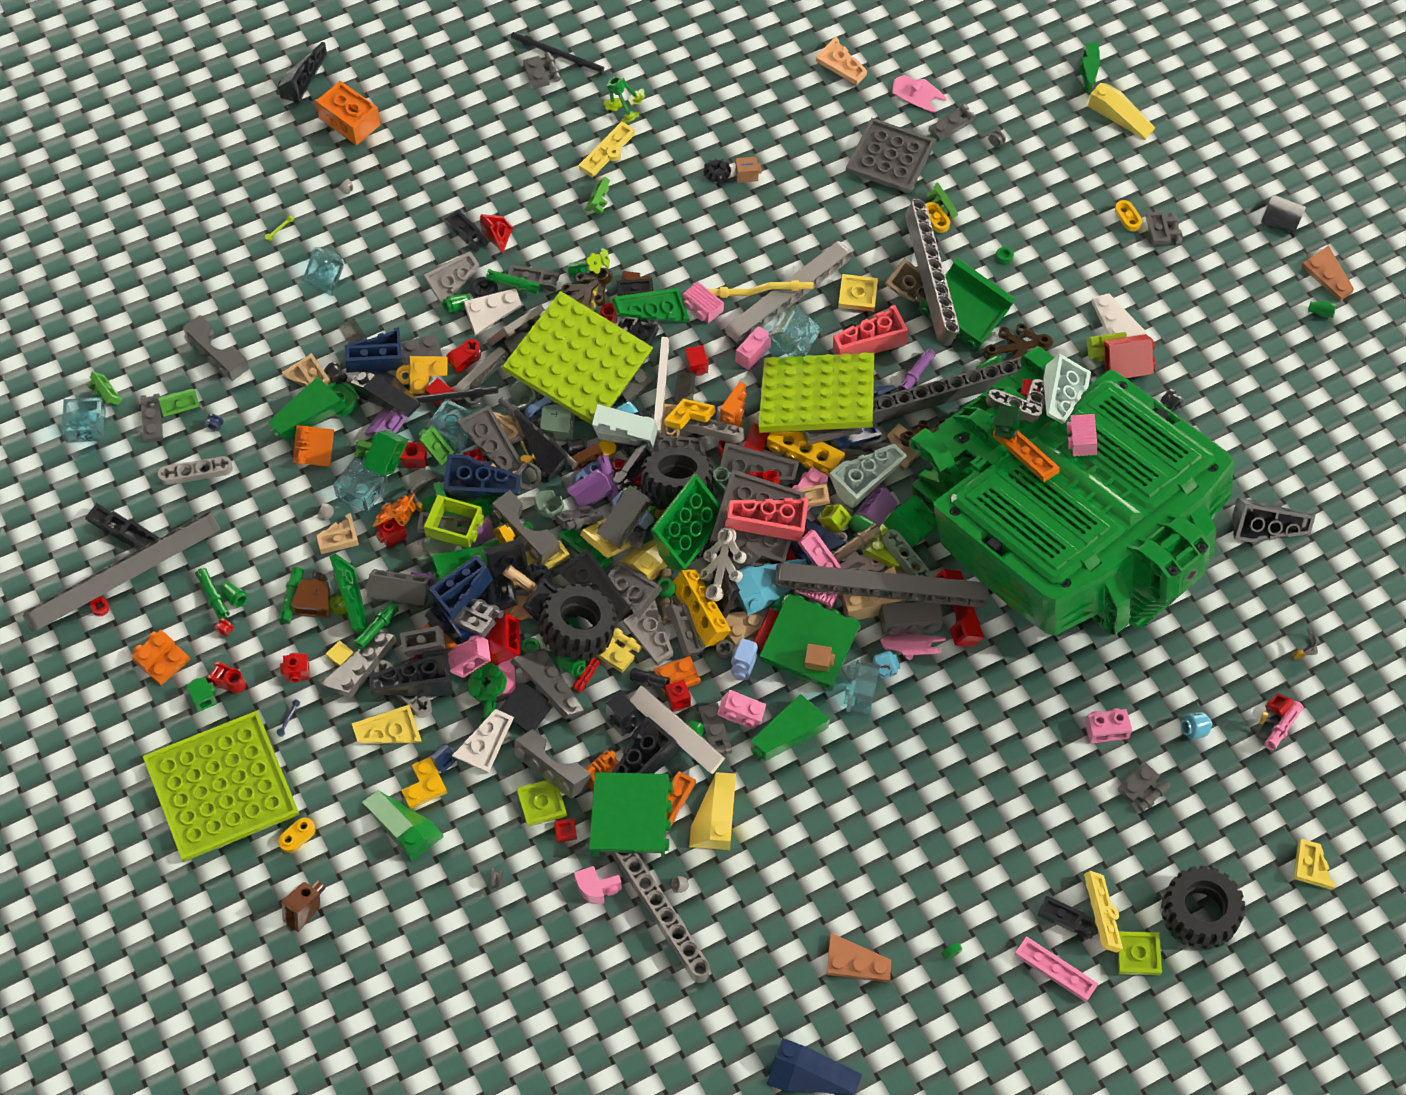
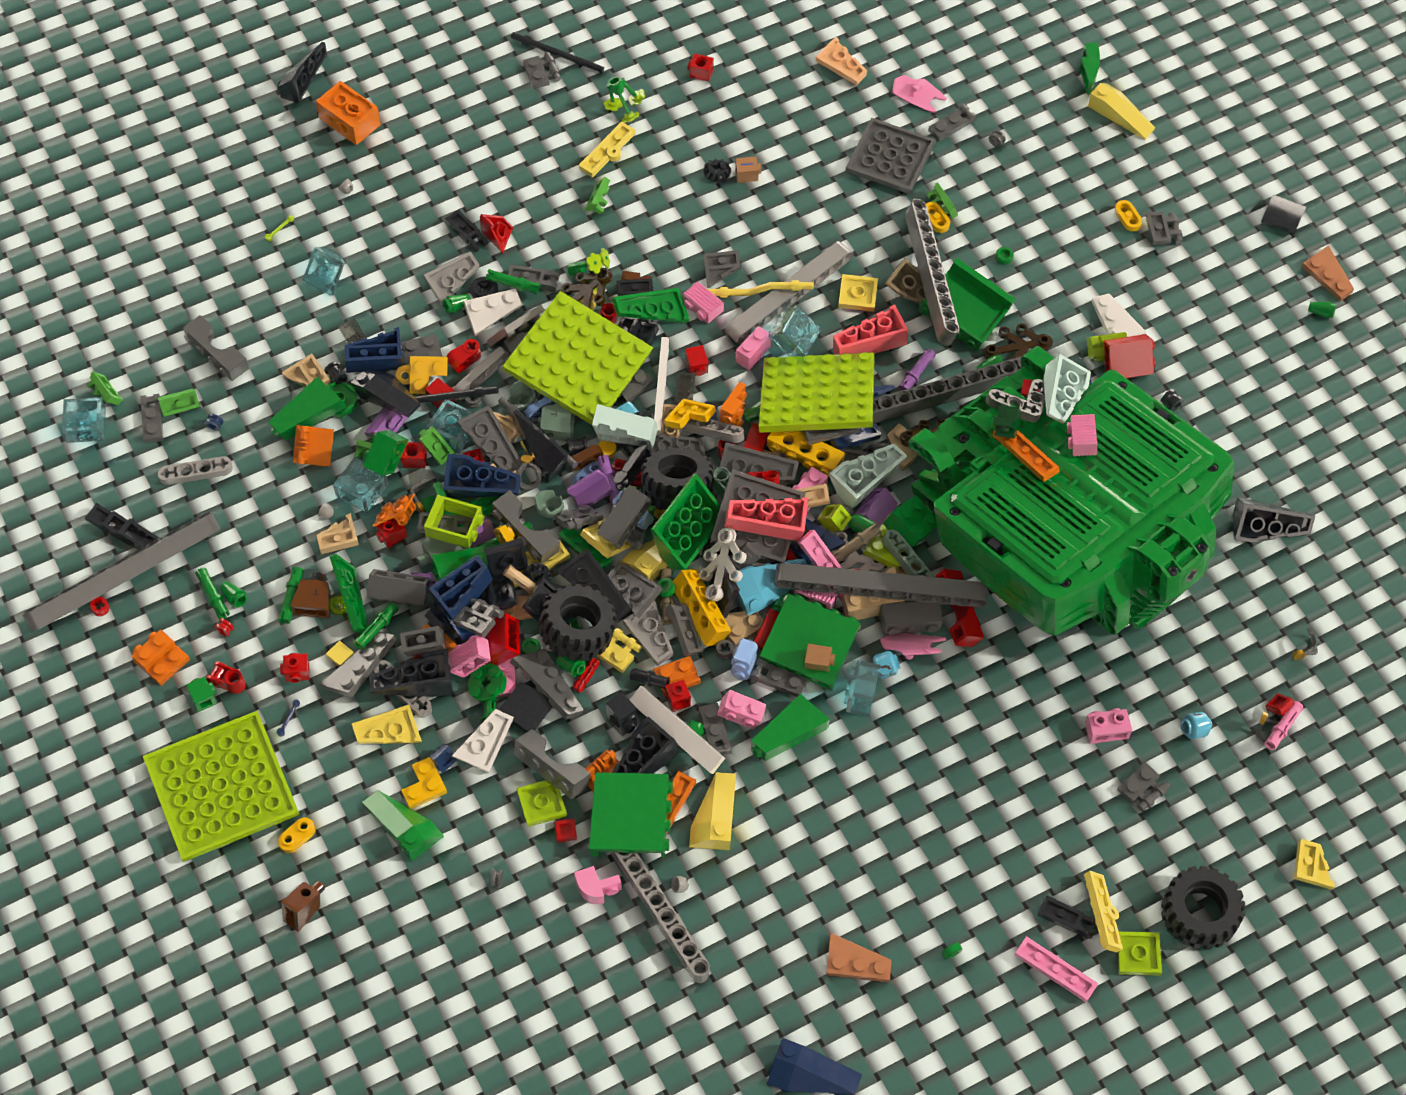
none -> red brick [687,54,714,81]
none -> dark grey wing [703,250,741,288]
none -> green cone [743,400,761,423]
none -> dark grey plate [749,659,808,697]

